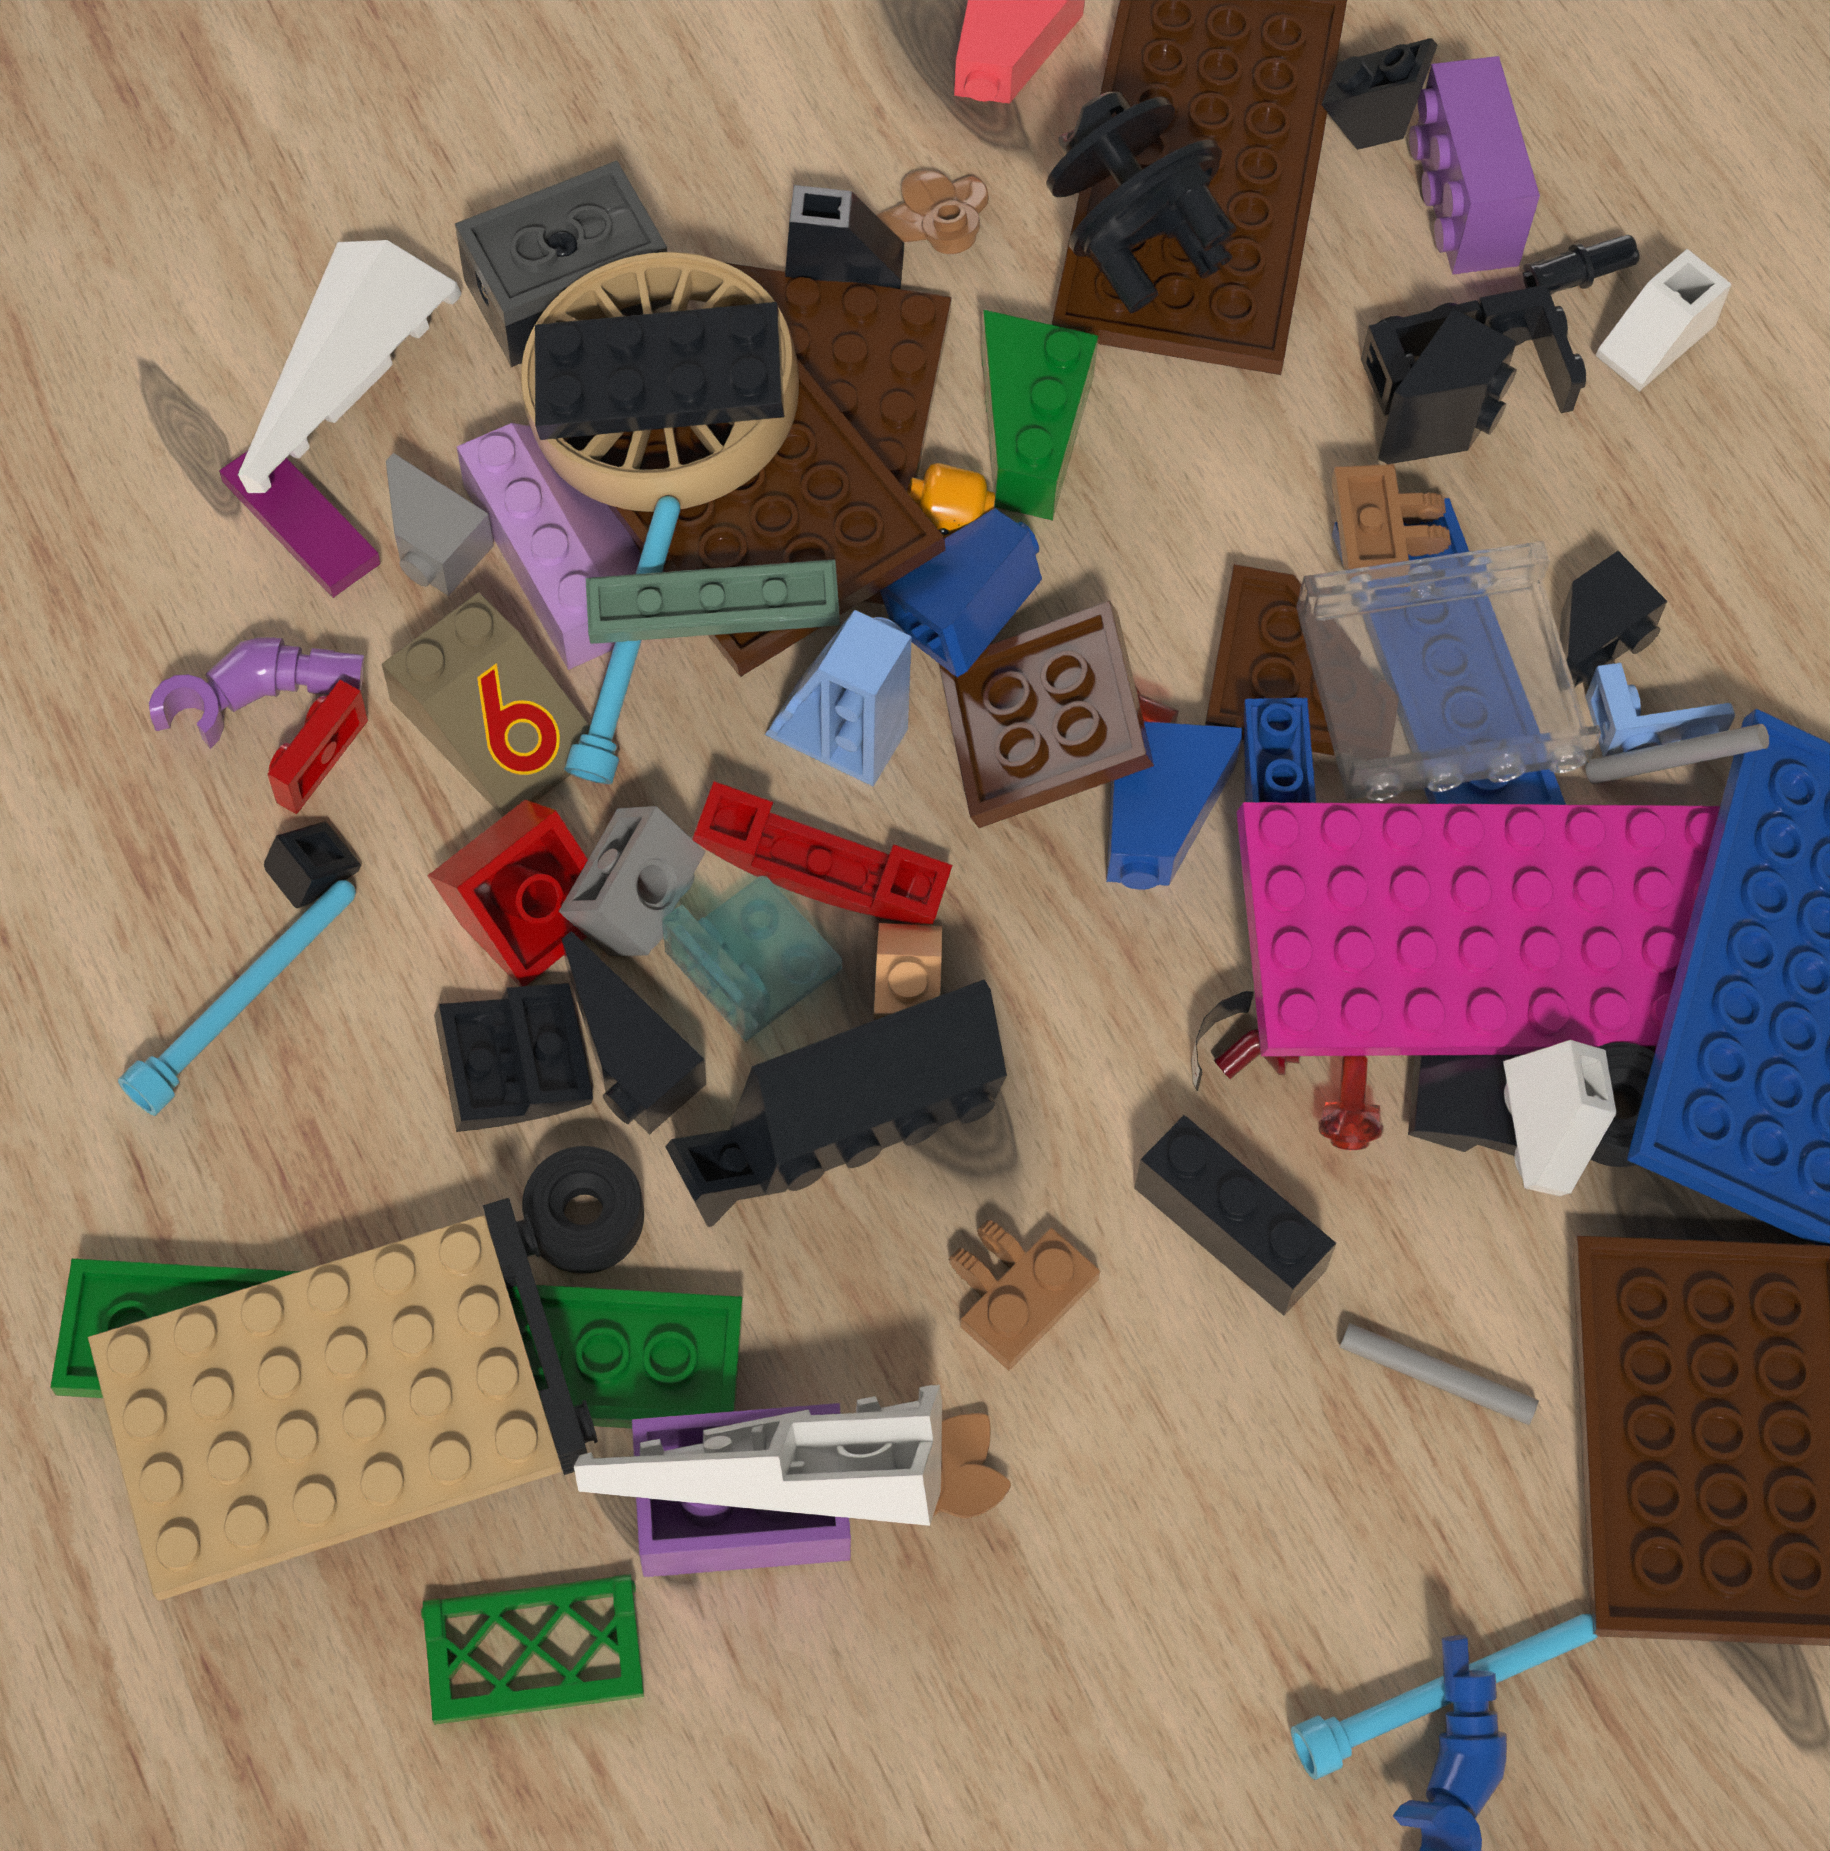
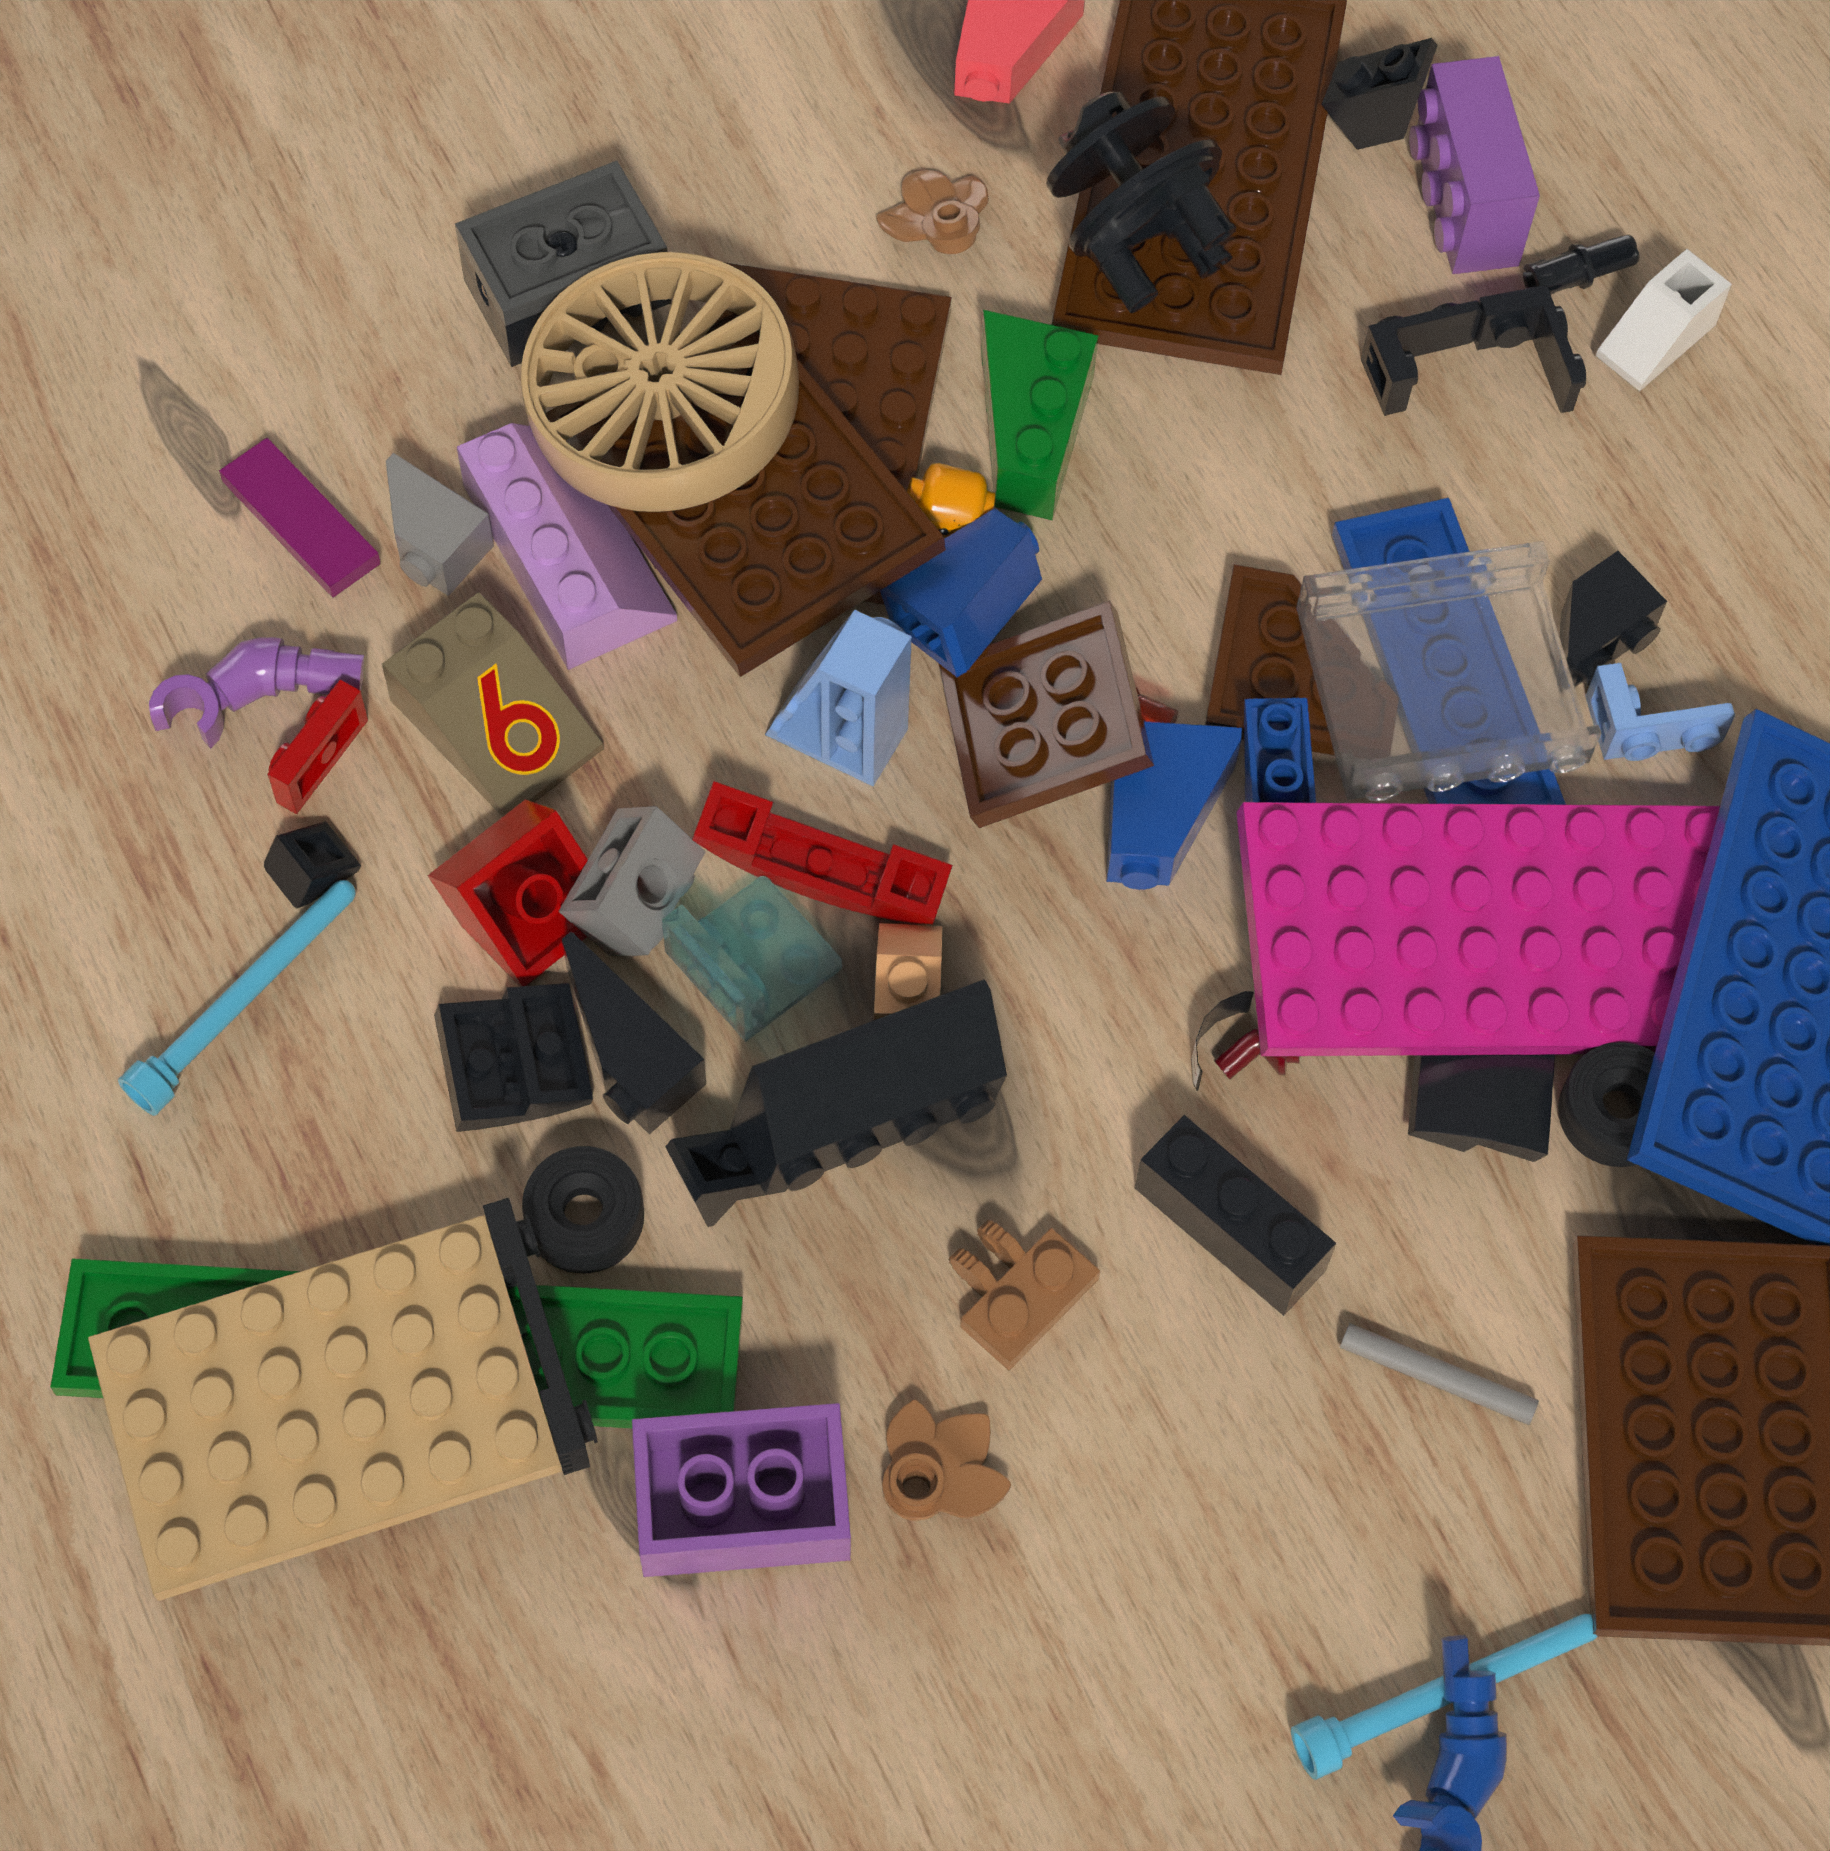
white wedge [238,240,462,493] -> none
green window [421,1573,644,1725] -> none
black plate [535,302,785,440] -> none
medium azure piece [564,496,680,784] -> none
white wedge [574,1385,942,1526] -> none
sand green tile [586,560,840,644] -> none
black slope [785,185,905,289] -> none
clear red plate [1318,1056,1384,1150] -> none
medium nougat hinge [1331,464,1451,584] -> none
black slope [1378,308,1517,464] -> none
white slope [1503,1040,1616,1196] -> none
light grey bar [1586,724,1769,784] -> none

